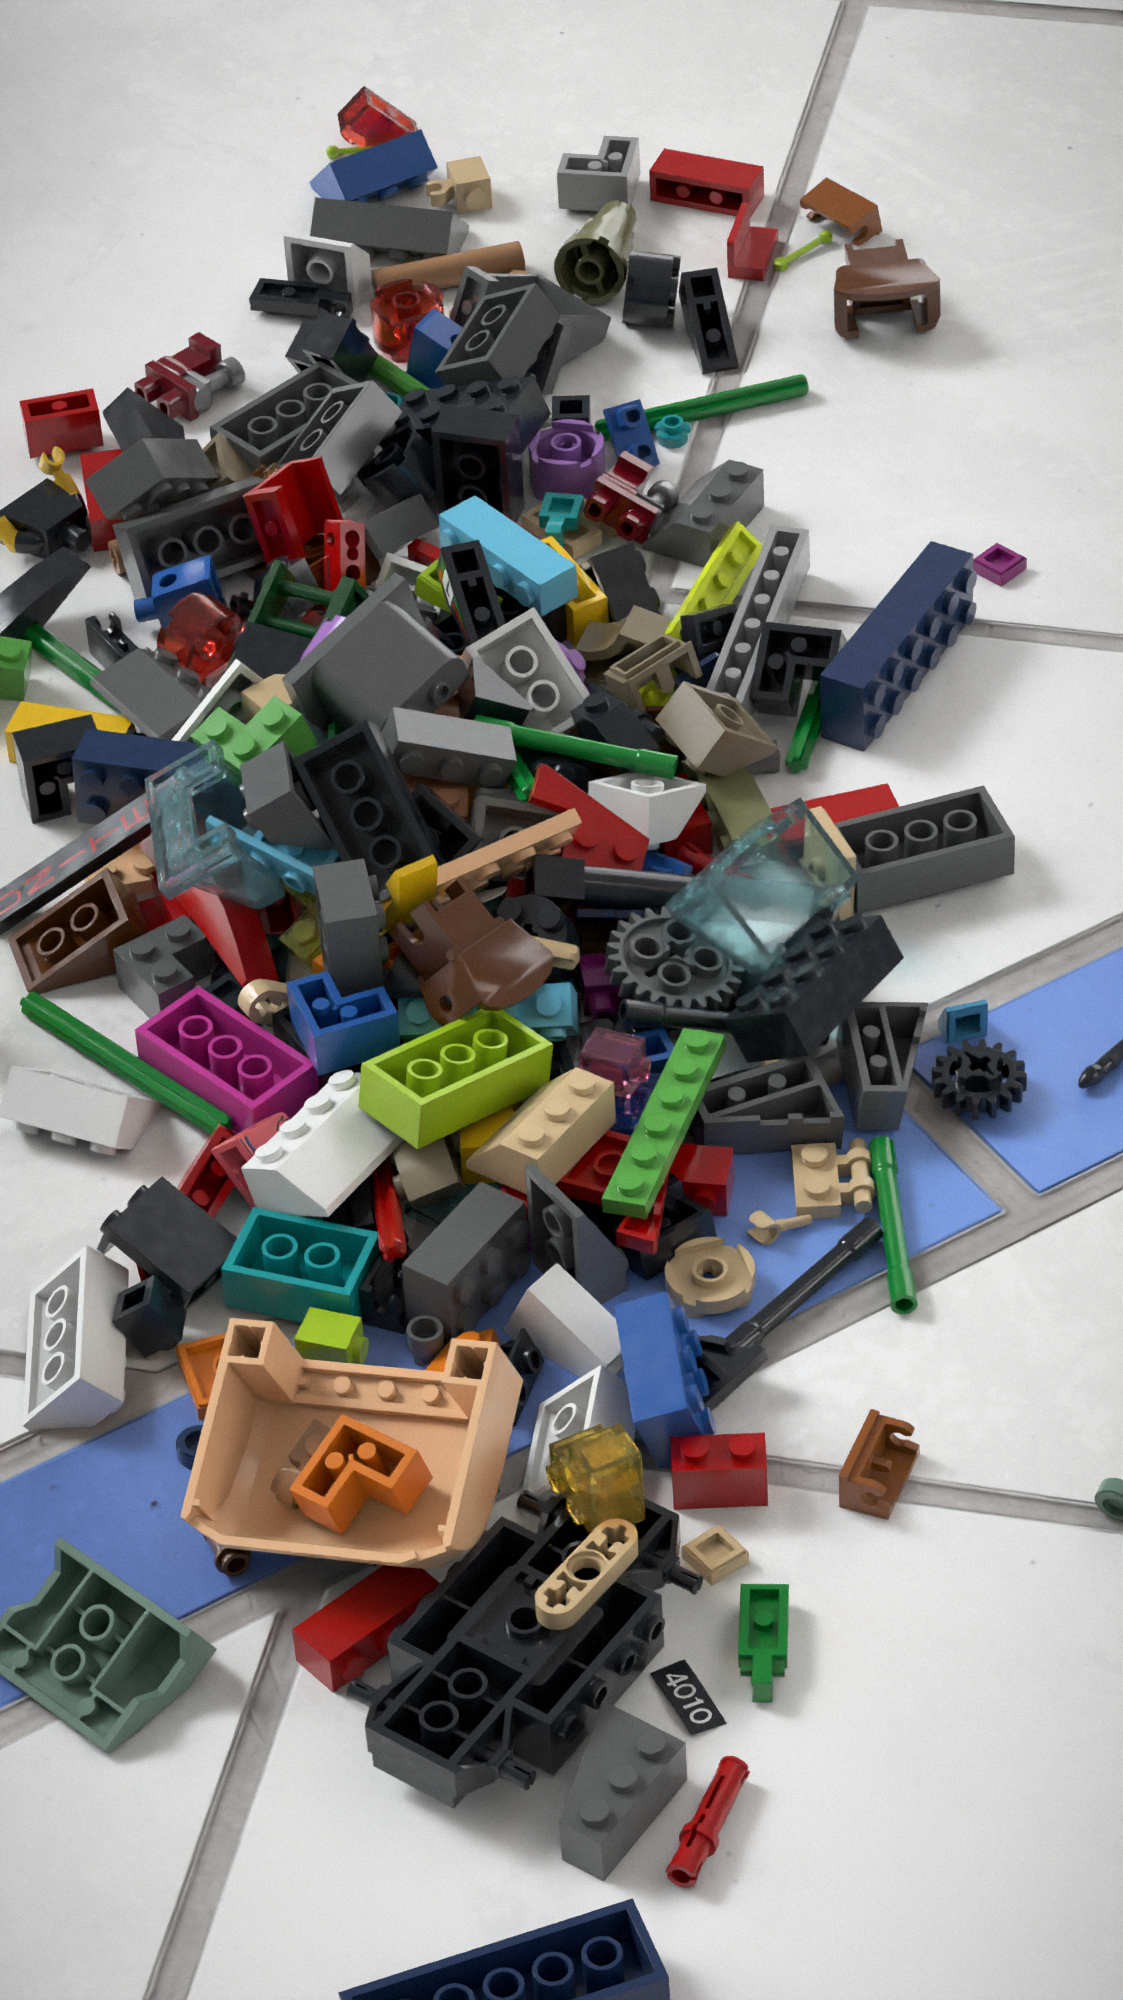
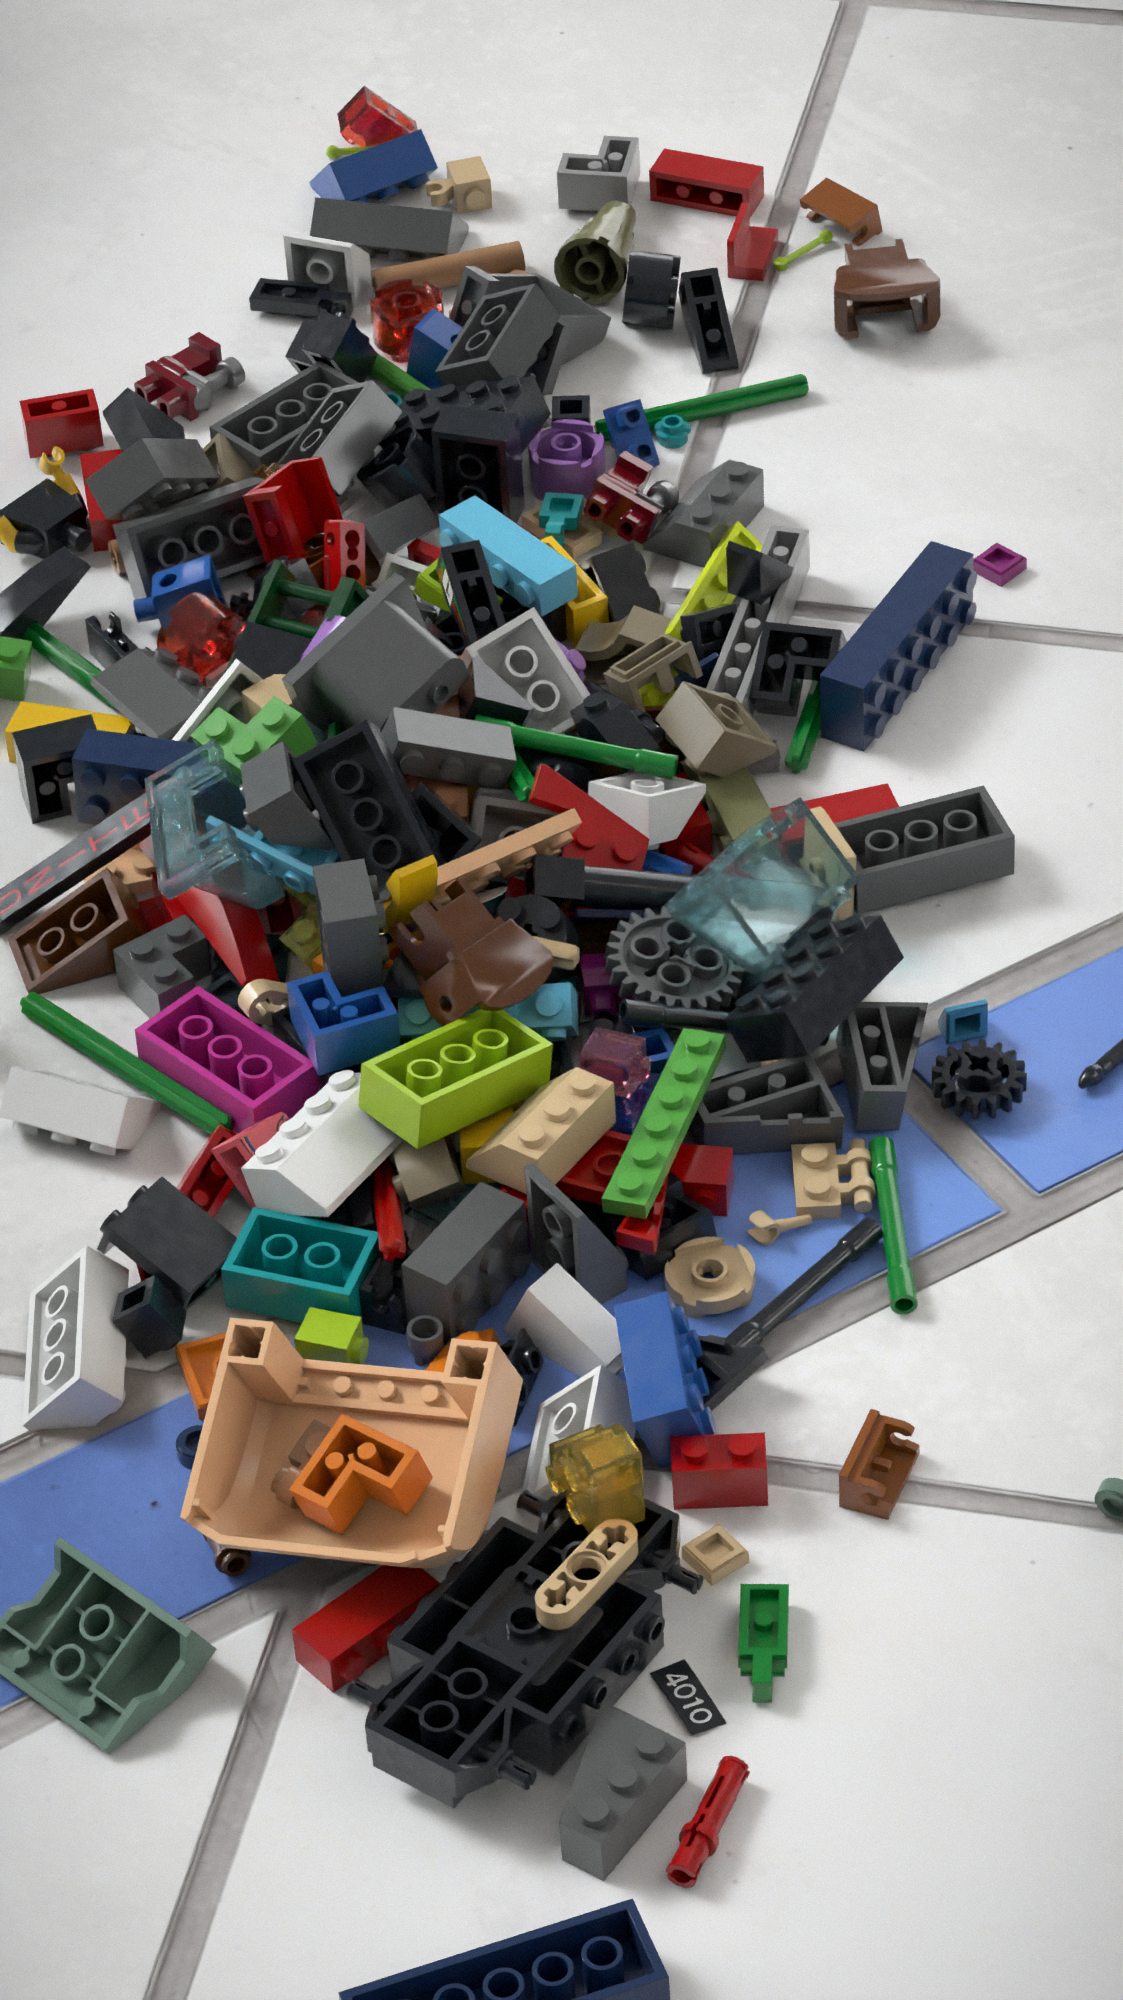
none -> black slope [726,541,794,605]

